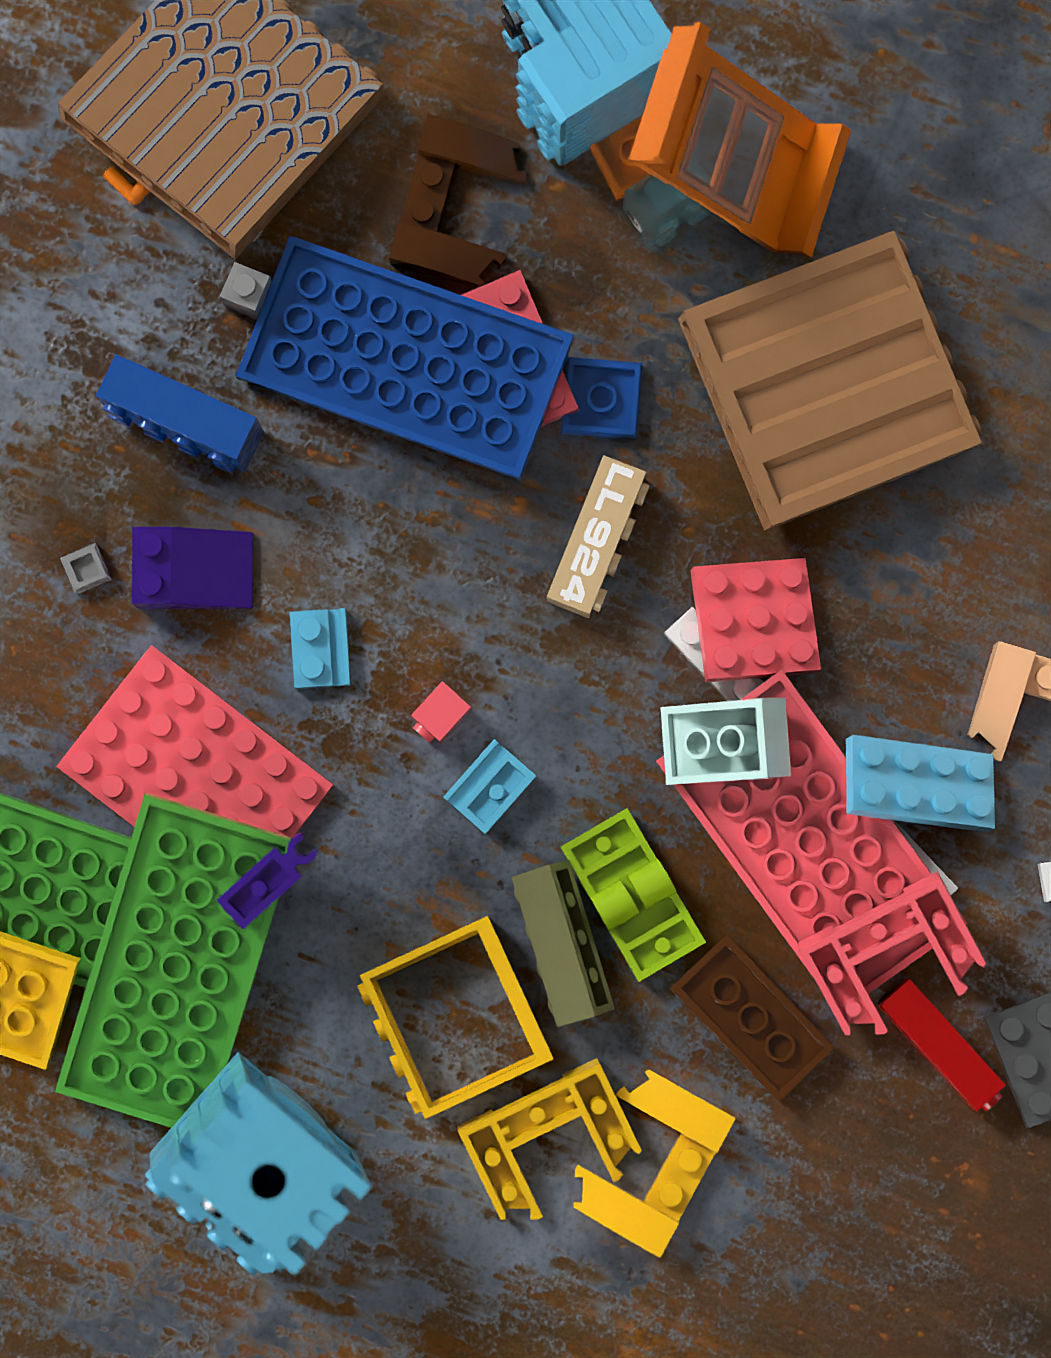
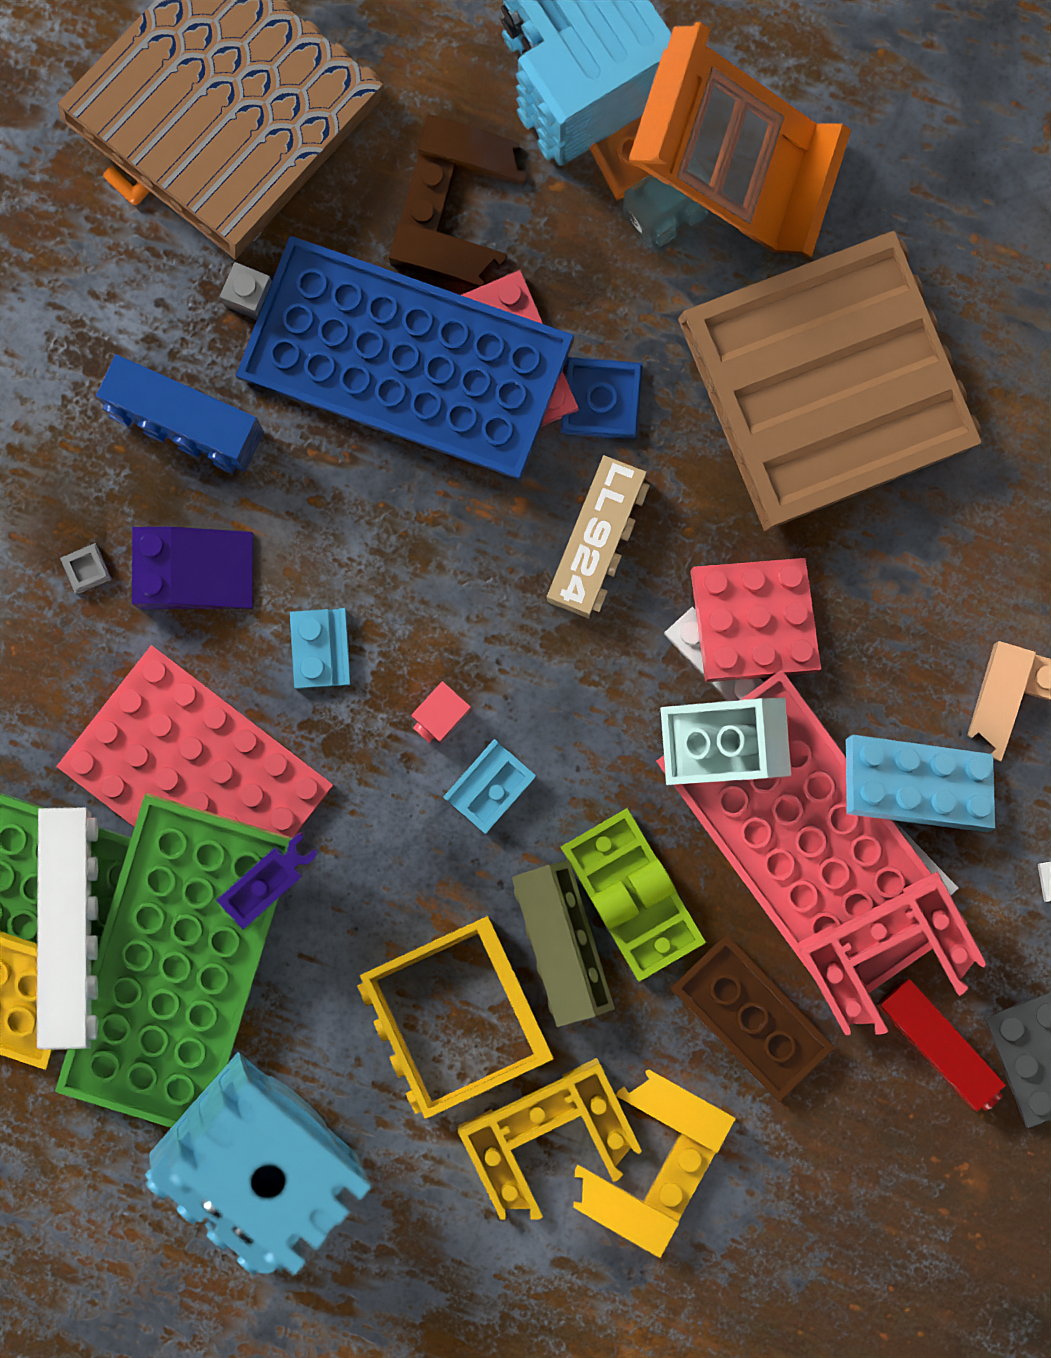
none -> white brick [37,808,98,1050]

